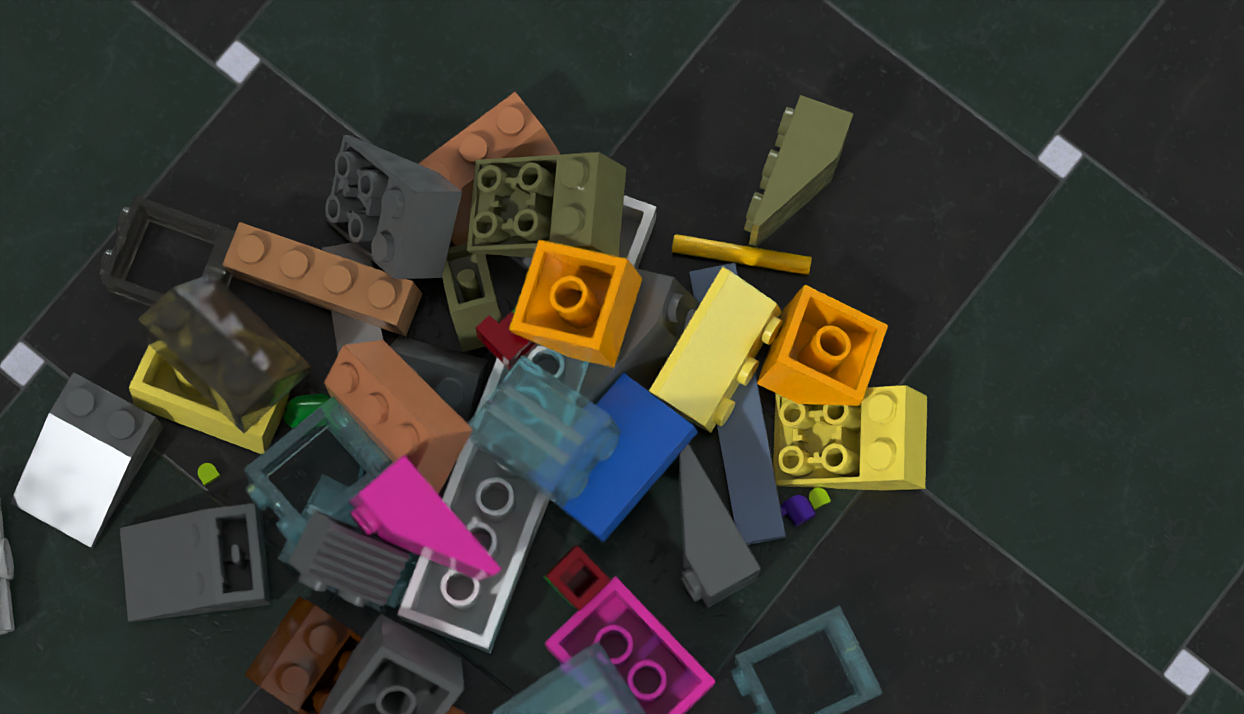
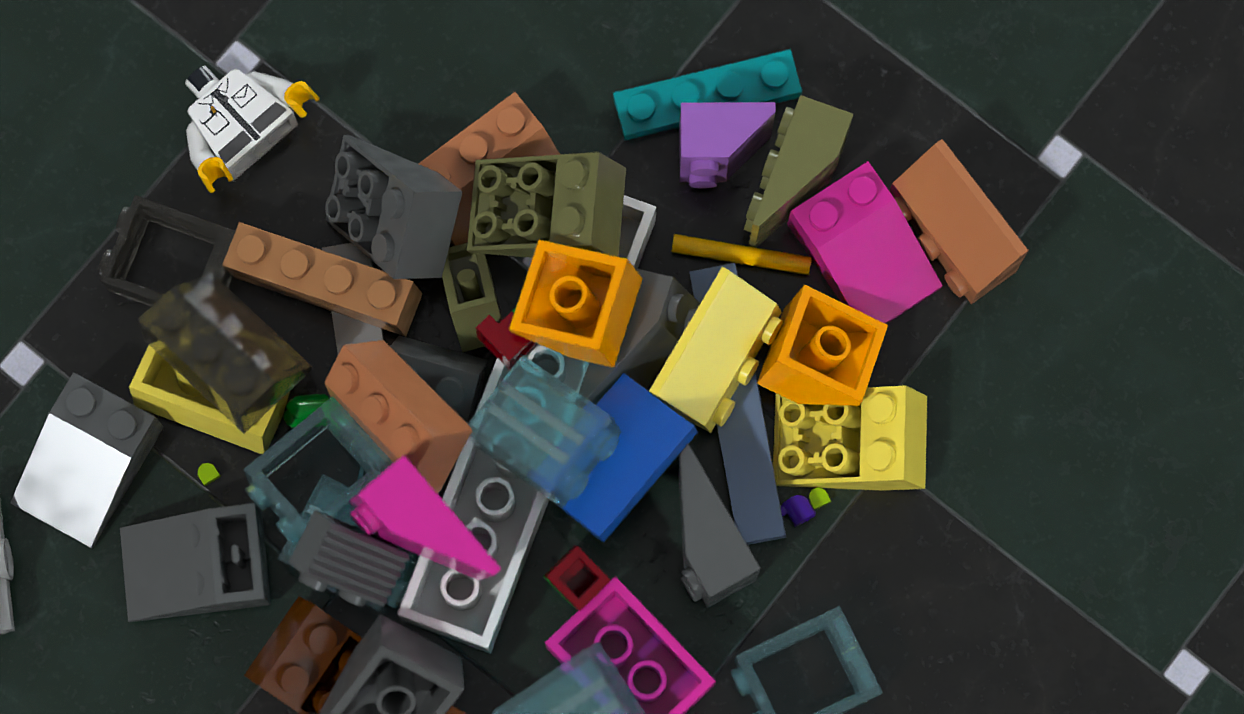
none -> white torso [186,66,320,193]
none -> teal plate [613,49,802,141]
none -> medium lavender slope [679,102,776,189]
none -> dark pink slope [787,161,943,324]
none -> nougat slope [890,139,1029,304]

